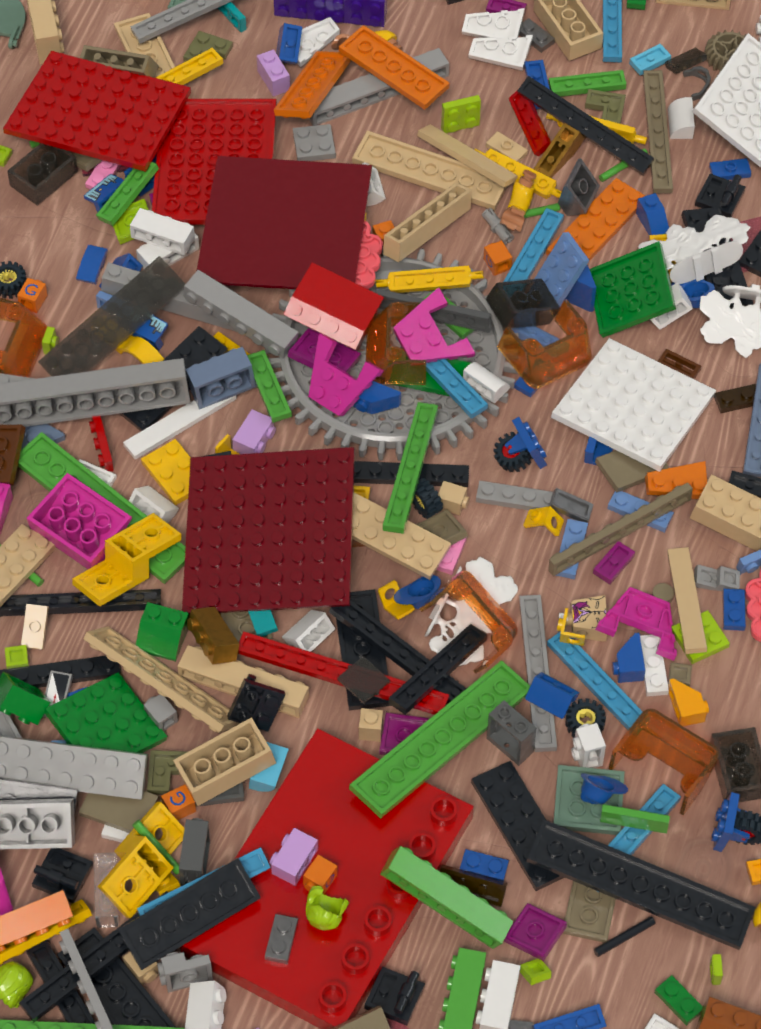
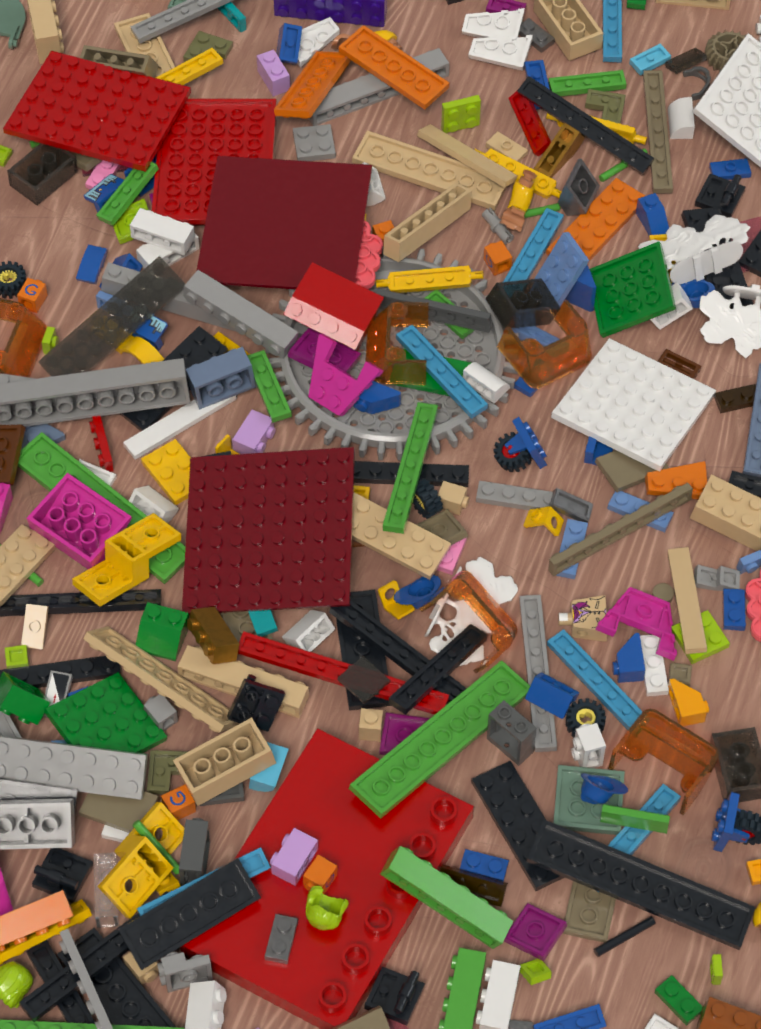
dark pink wing [393,288,475,364] -> none
yellow bracket [557,608,585,646] -> none
magenta plate [593,541,635,584] -> none

